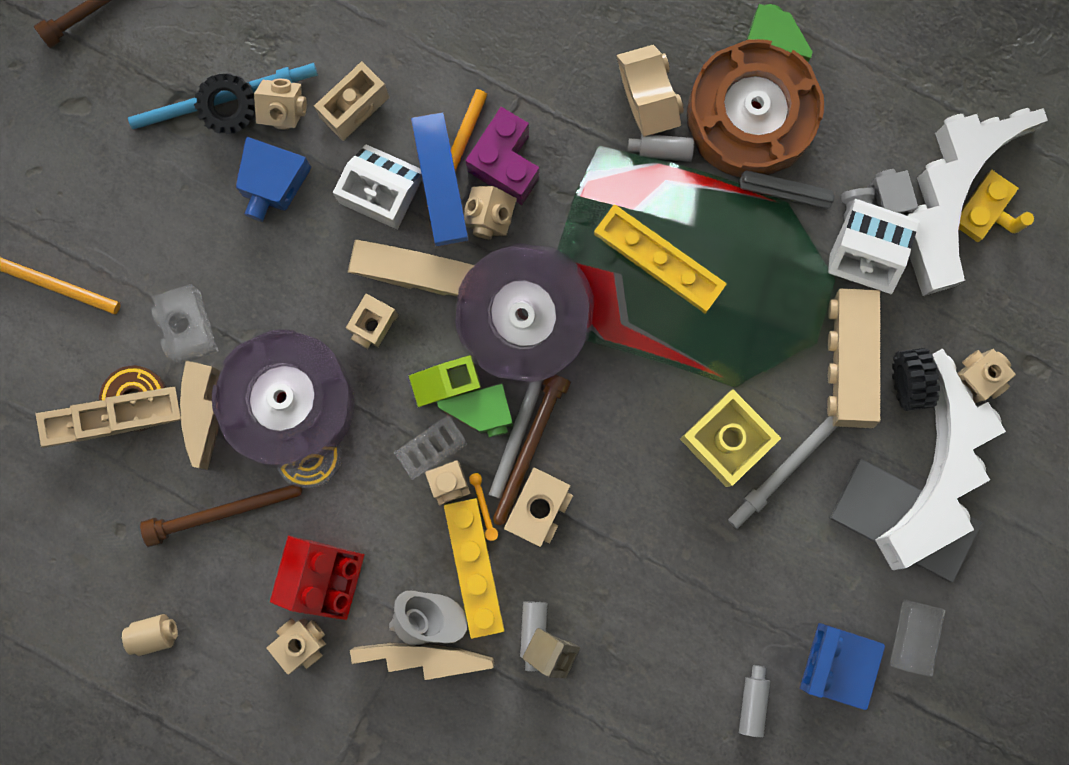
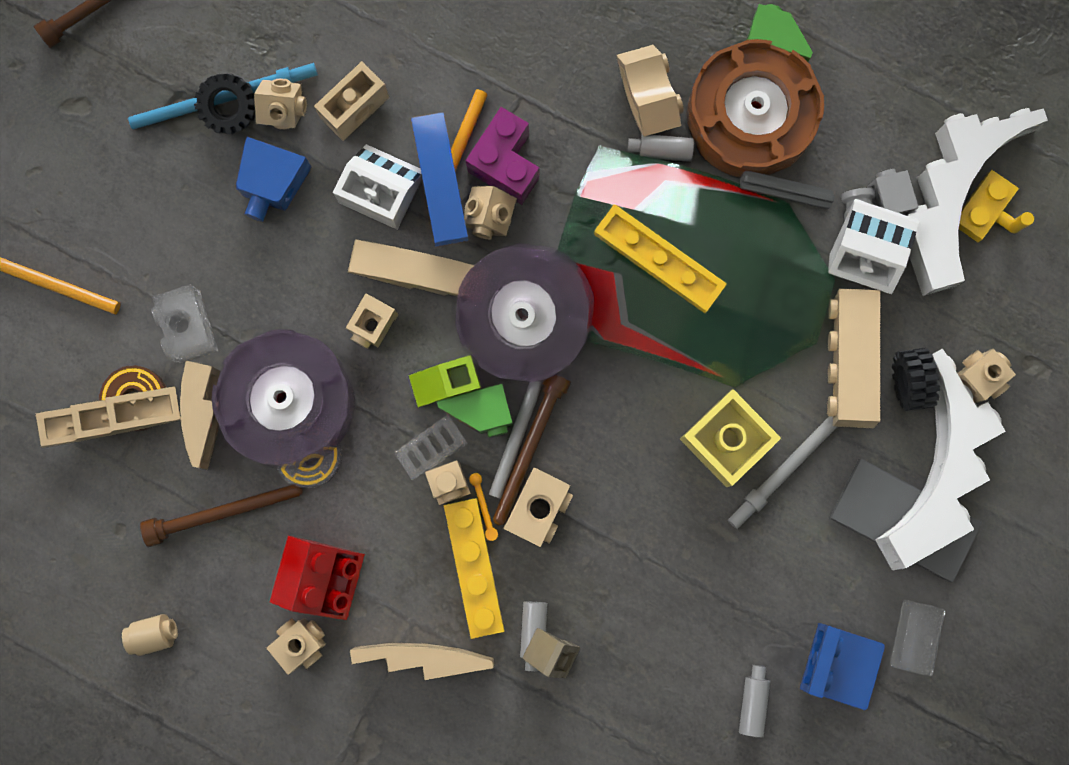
light grey piece [389,591,467,646] -> none

